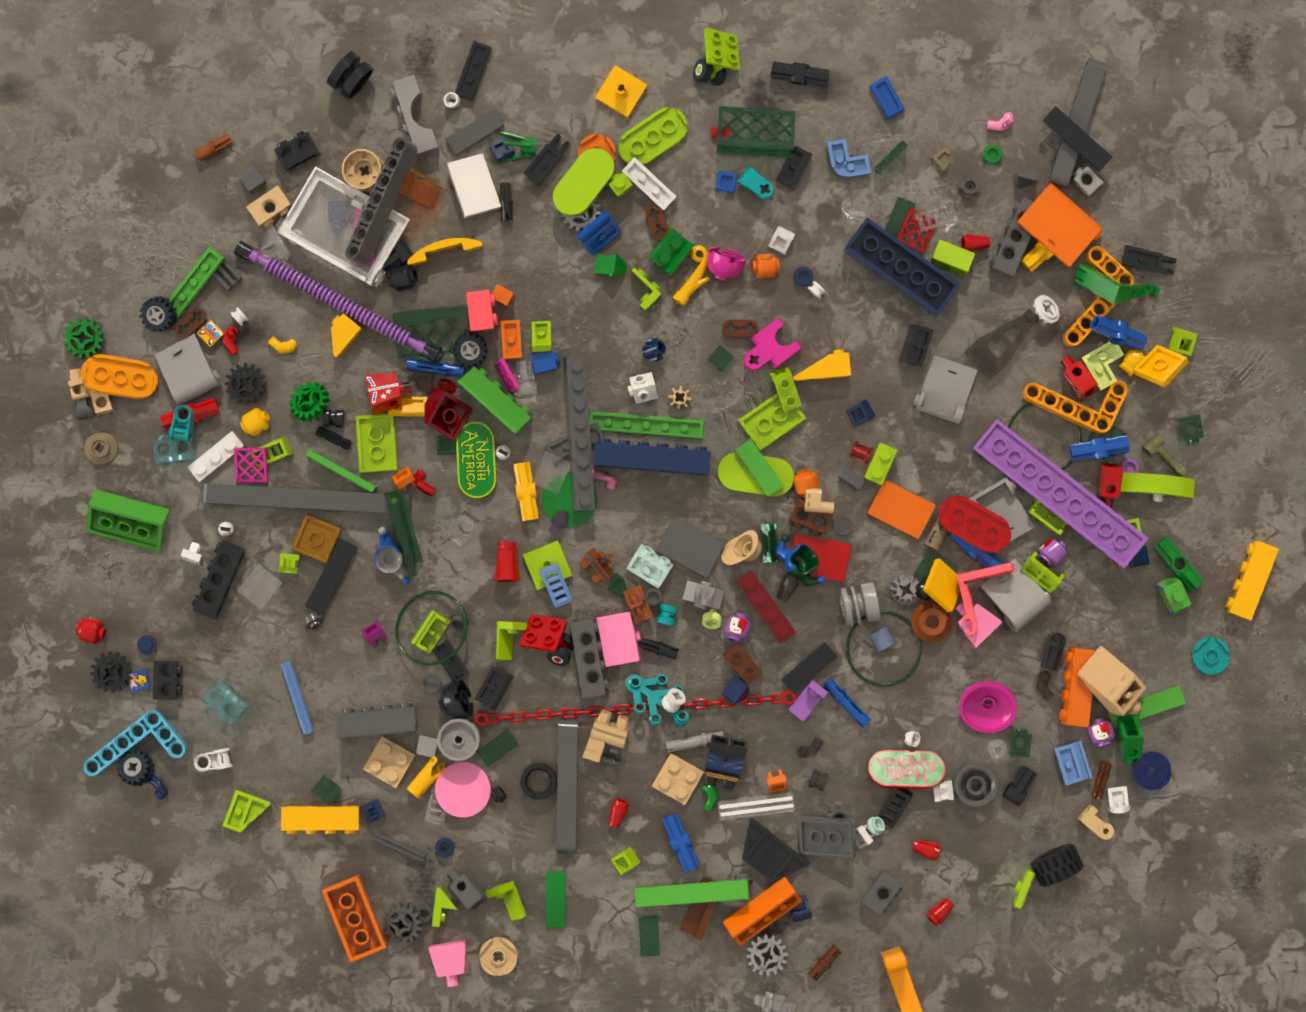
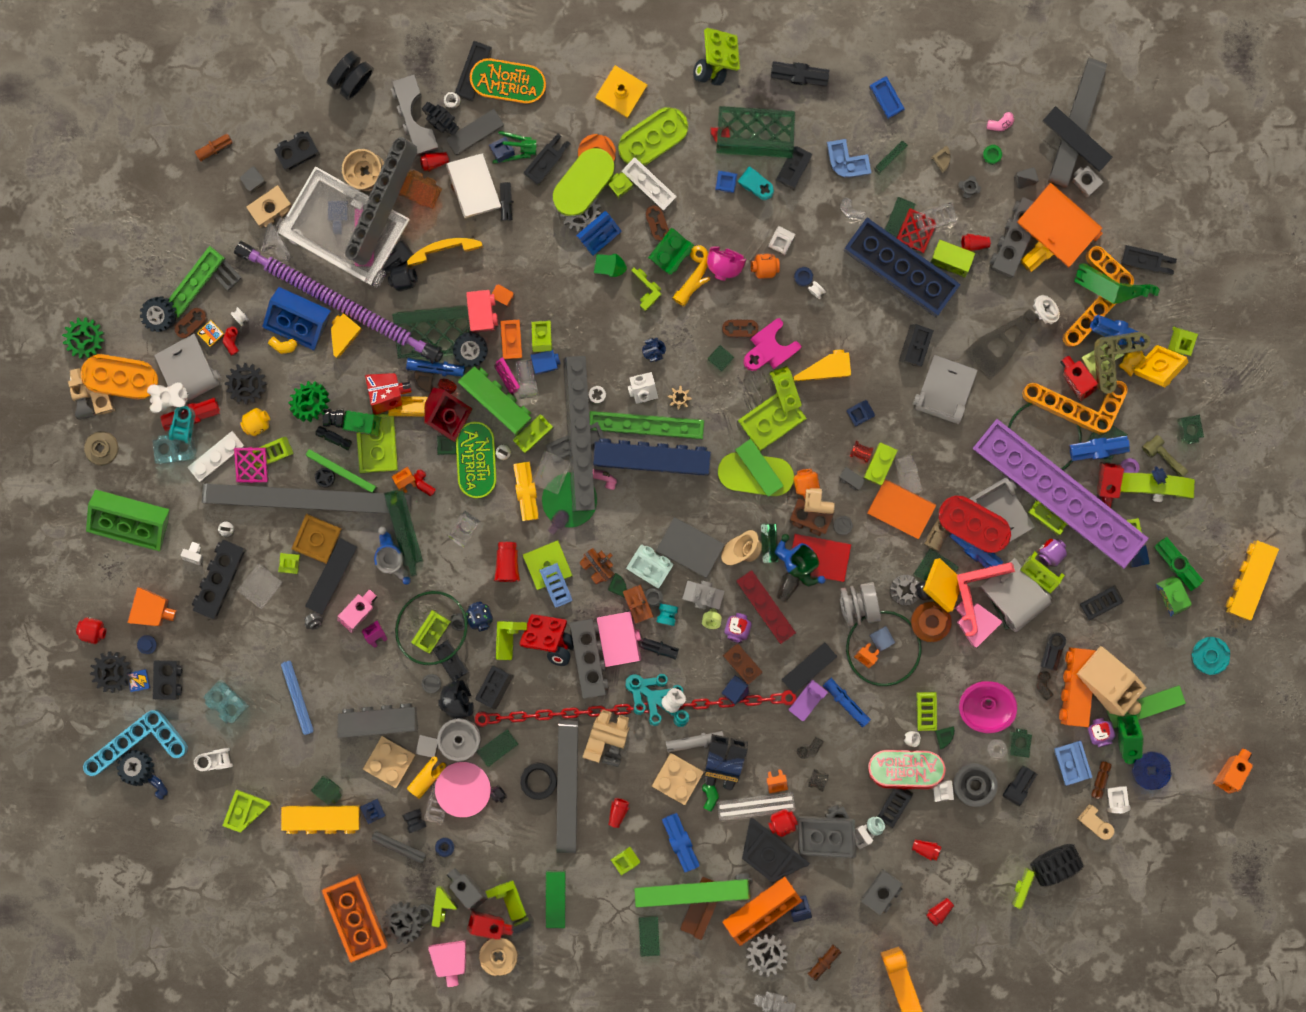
none -> orange torso [128,587,177,626]
none -> white animal [147,383,188,413]
none -> blue slope [262,287,331,350]
none -> black wheel [315,468,336,487]
none -> bright pink torso [337,590,378,633]
none -> green torso [342,411,381,436]
none -> black wheel [402,808,427,833]
none -> red cone [420,152,449,172]
none -> black gear [422,102,459,136]
none -> dark blue head [466,602,493,632]
none -> red torso [467,910,513,940]
none -> tile [470,59,546,104]
none -> black tile [511,914,534,935]
none -> lime hinge [513,414,553,454]
none -> white bush [588,386,606,404]
none -> red head [768,809,798,837]
none -> orange tile [854,643,879,668]
none -> lime slope [916,692,937,731]
none -> dark green tile [935,726,955,750]
none -> black slope [1080,585,1124,621]
none -> olive beam [1094,332,1150,394]
none -> dark blue plate [1151,466,1168,485]
none -> orange torso [1213,748,1253,794]

